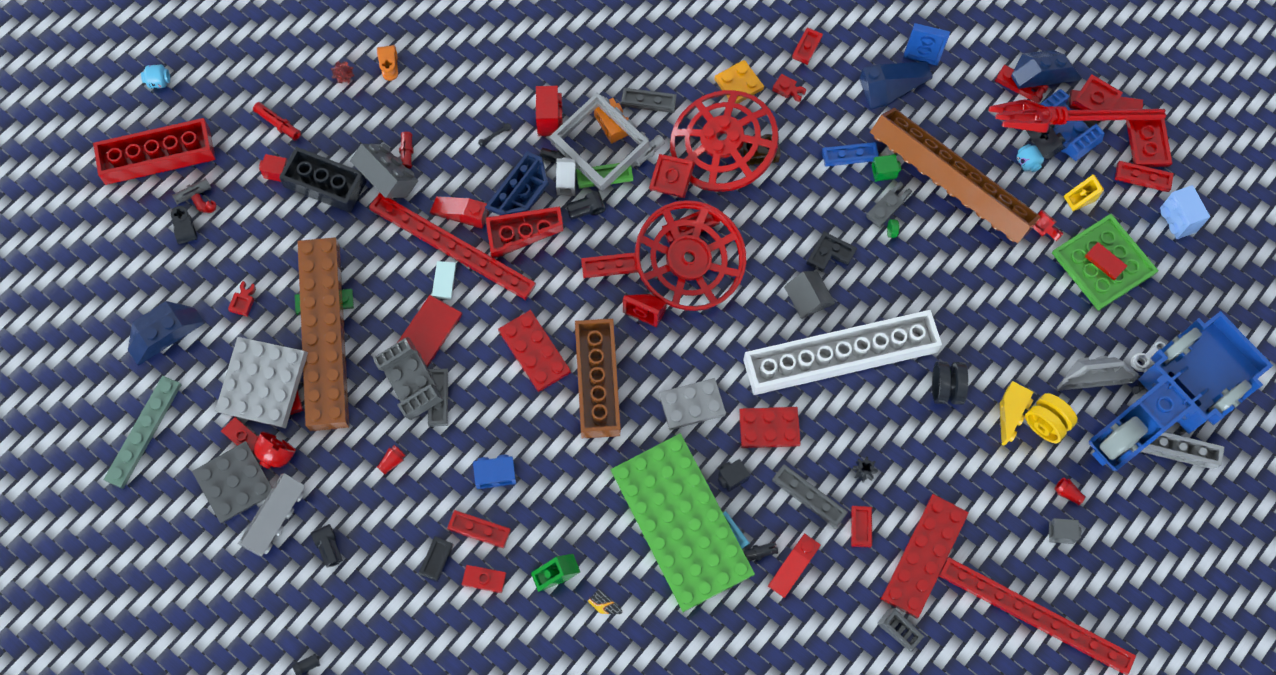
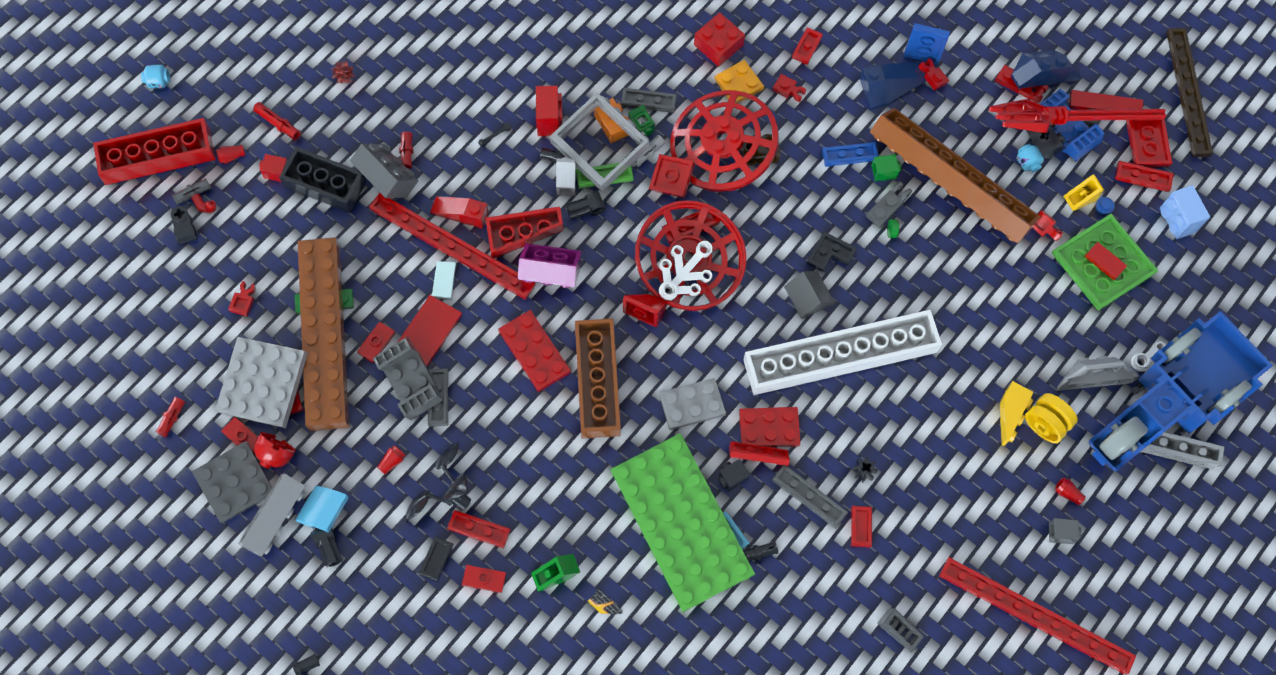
sand green plate [103,375,182,489] -> none
dark blue wedge [128,301,205,366] -> none
orange piece [377,45,398,81] -> none
blue brick [473,454,516,489] -> none
dark blue wedge [485,151,549,215] -> none
red plate [581,253,638,278] -> none
slope [768,533,821,598] -> none
red plate [881,494,969,619] -> none
black wheel [932,361,968,405] -> none
red plate [1072,74,1123,122] -> none
none -> red pin [155,397,186,437]
none -> red cone [216,145,245,164]
none -> medium azure slope [296,486,348,533]
none -> red plate [357,322,396,363]
none -> black plant [405,442,471,523]
none -> brick [518,243,582,288]
none -> green window [628,104,655,137]
none -> white plant [659,241,712,300]
none -> red brick [694,12,745,67]
none -> red tile [729,441,790,466]
none -> red plate [919,58,950,91]
none -> blue plate [1096,197,1115,215]
none -> dark brown plate [1166,28,1213,157]

